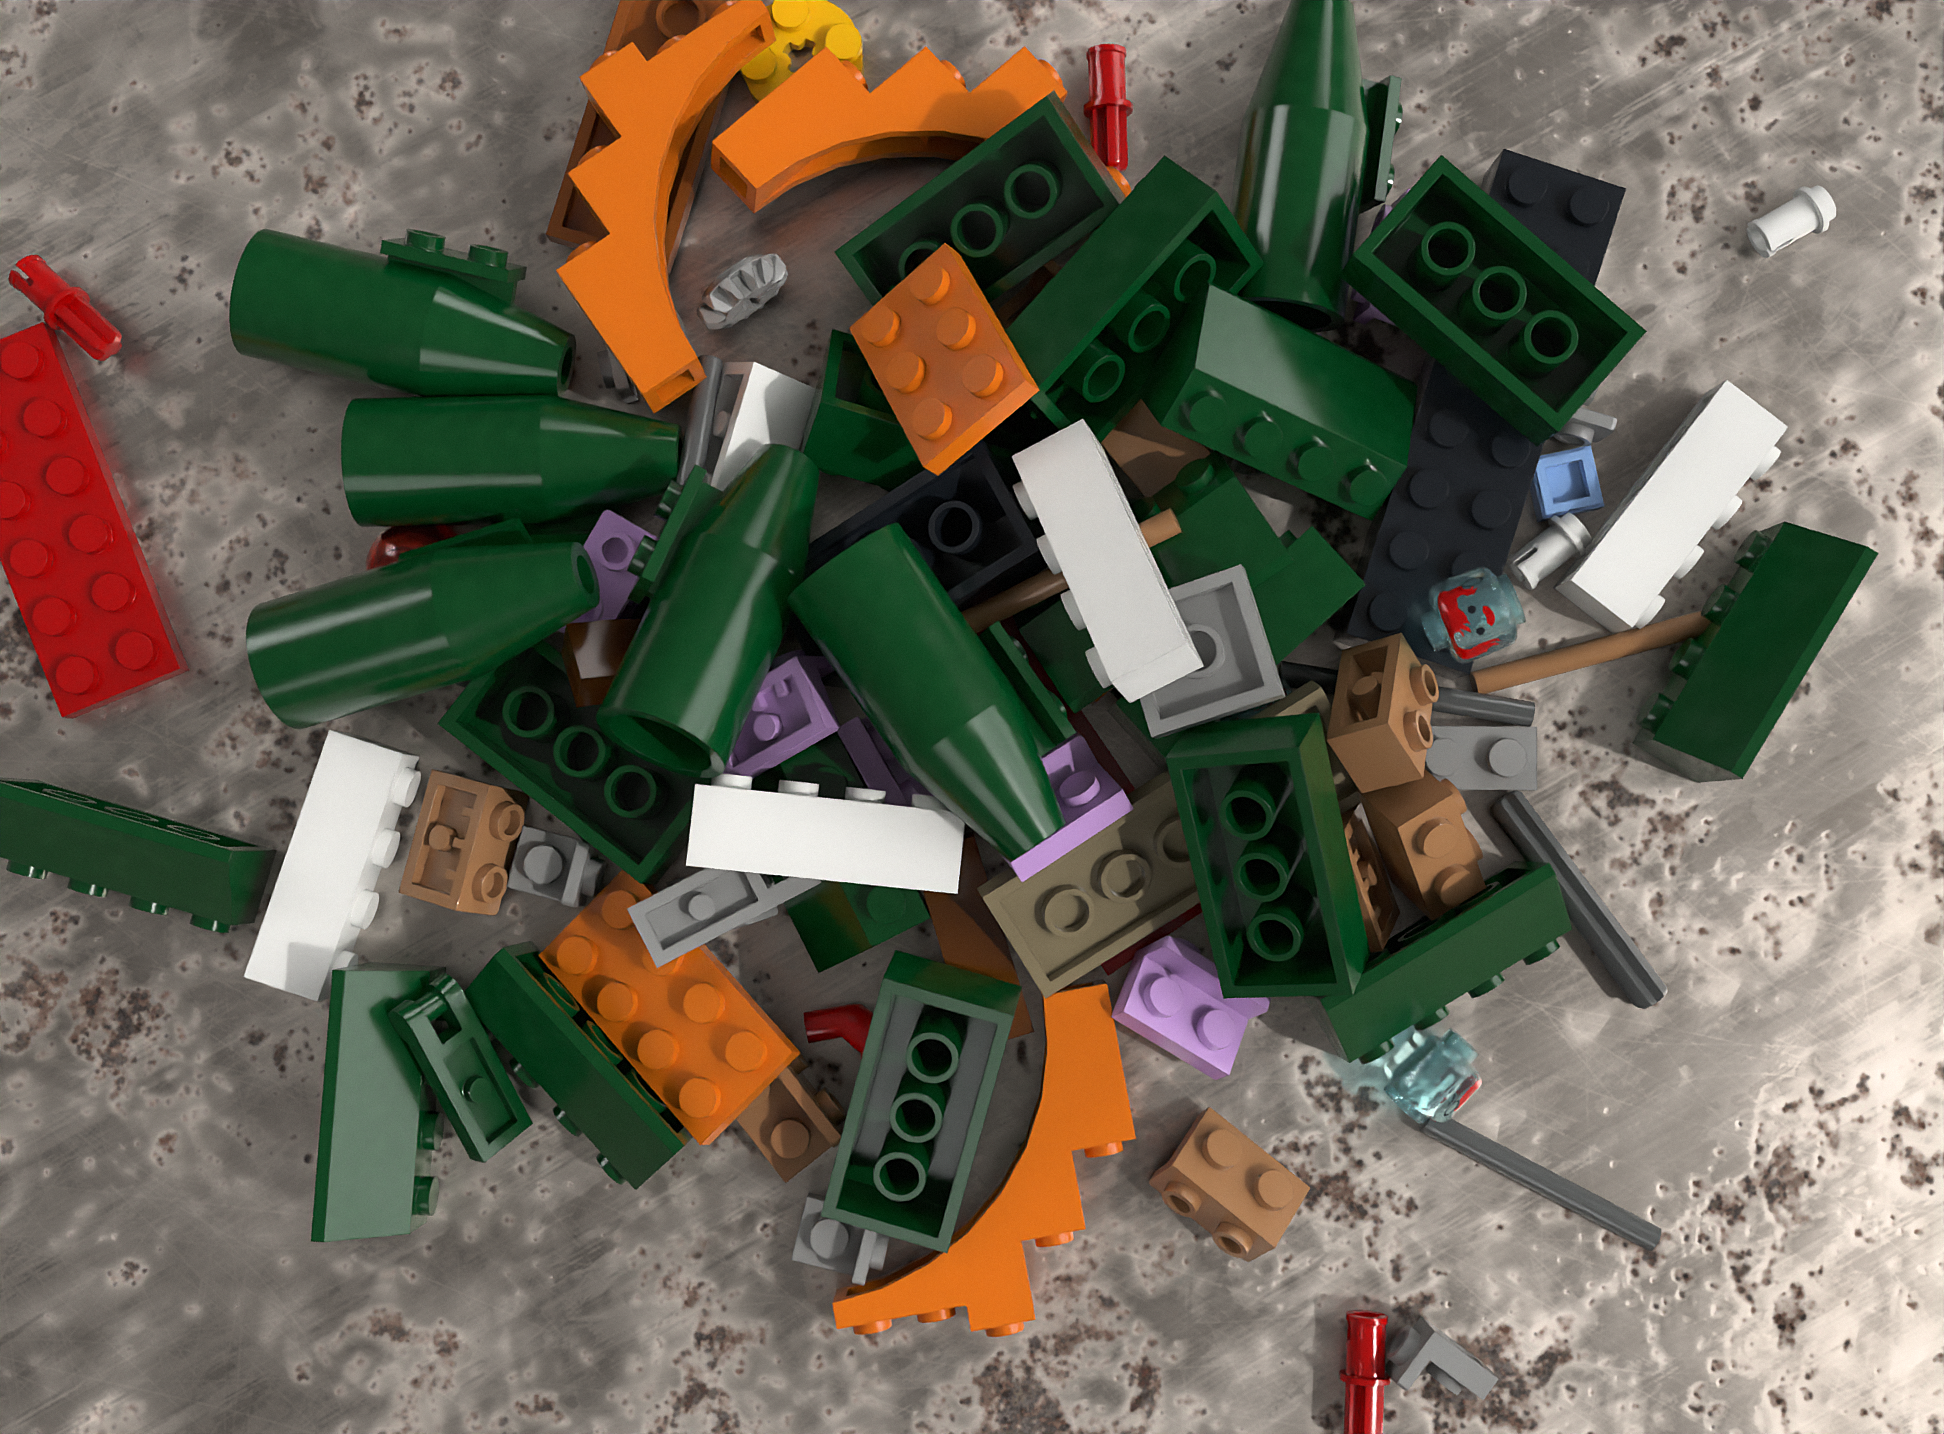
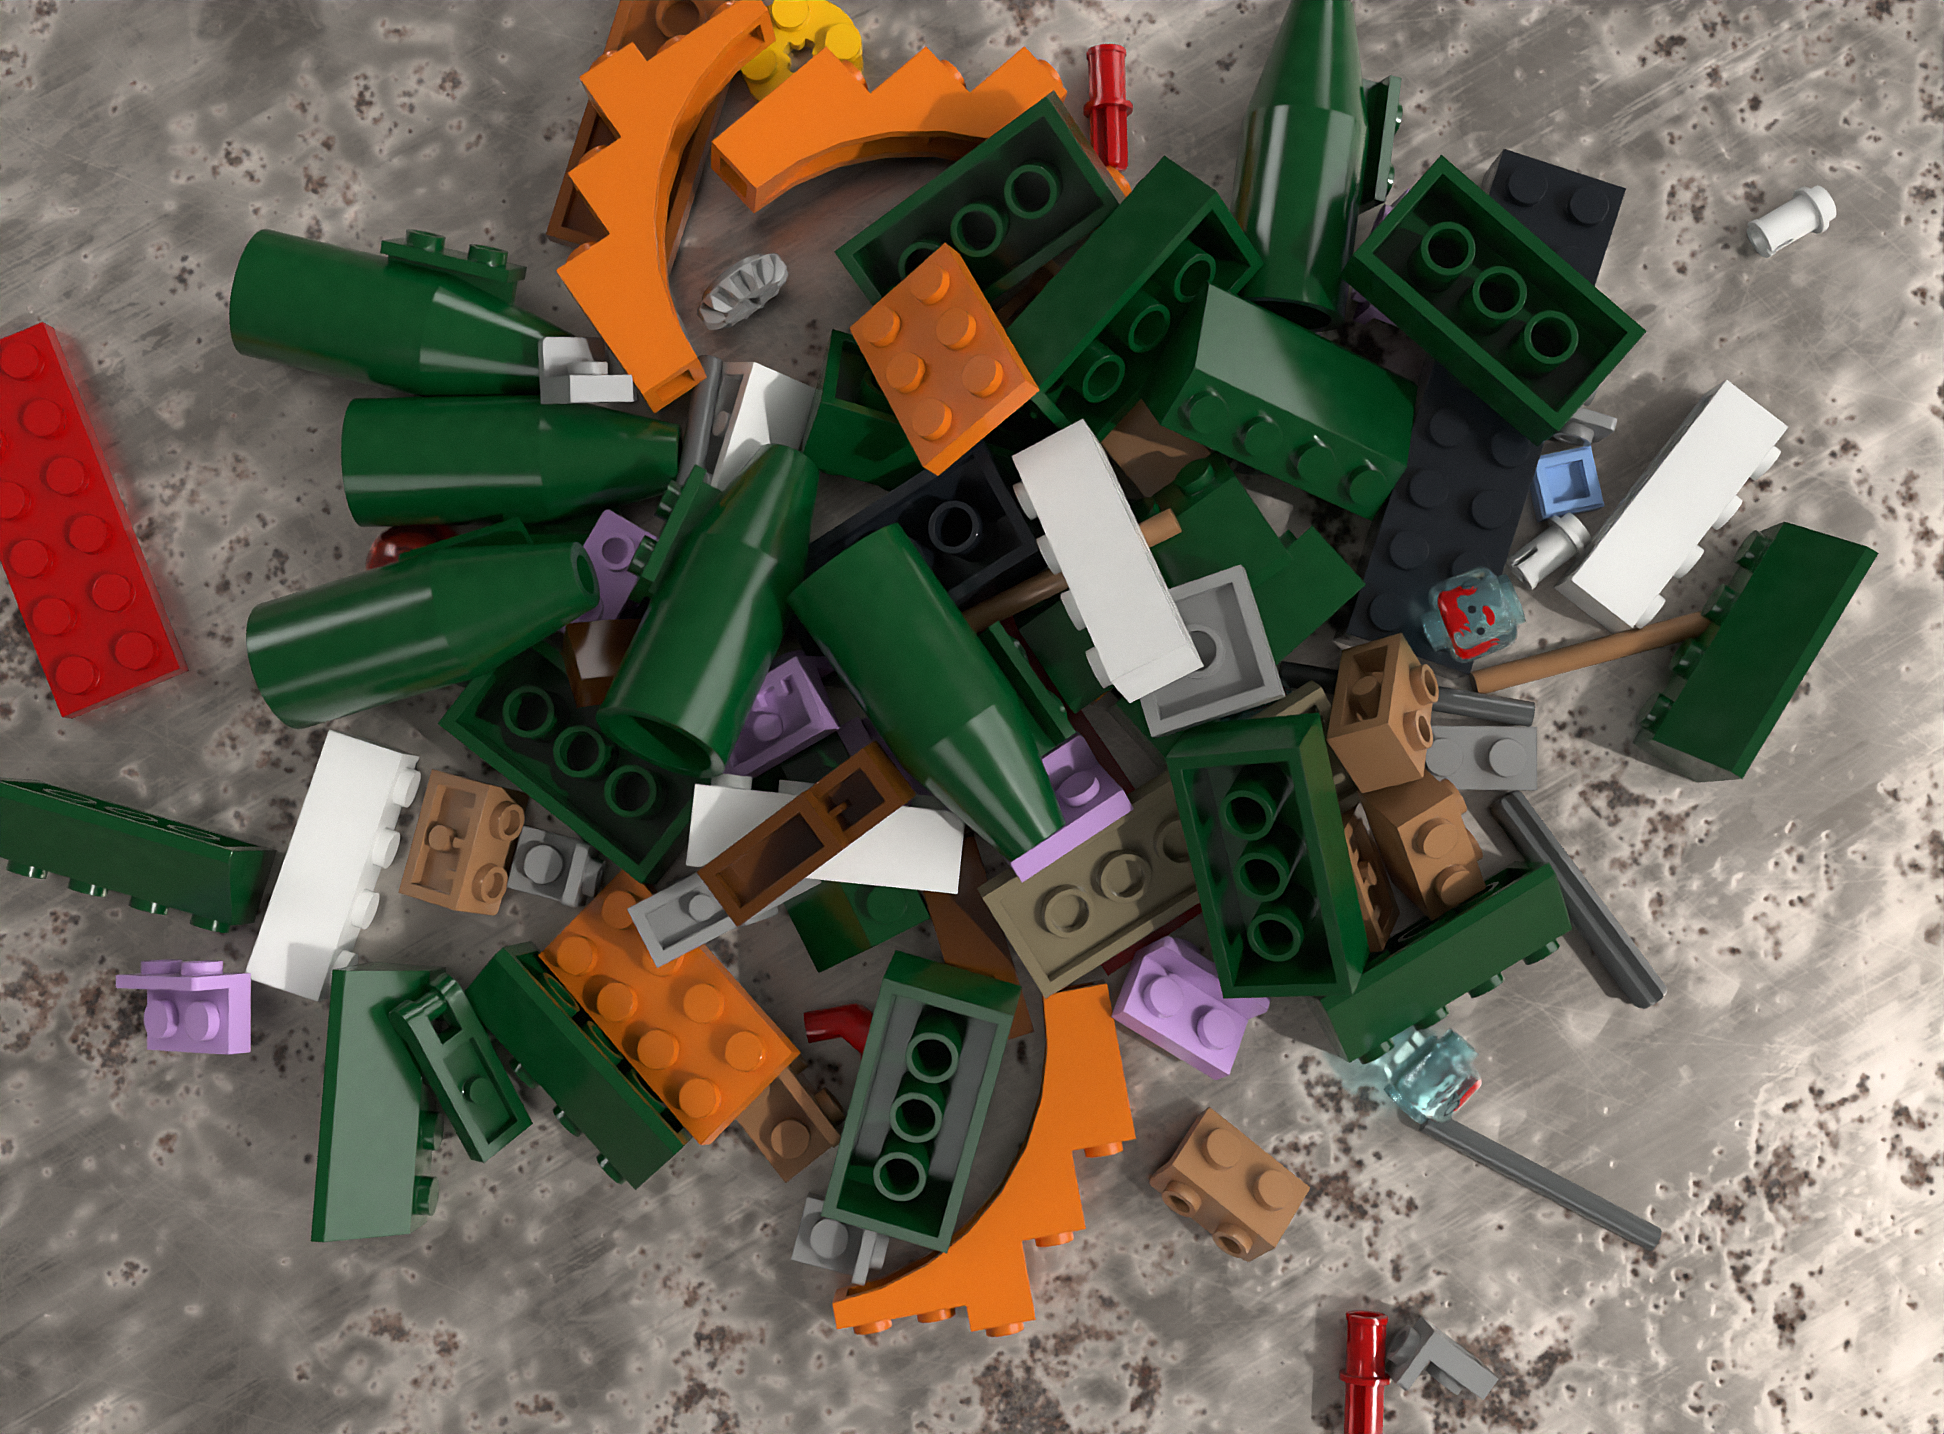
red axle [8,255,122,361] -> none
none -> lavender bracket [116,959,251,1055]
none -> light grey bracket [538,337,634,404]
none -> reddish brown slope [697,740,917,928]

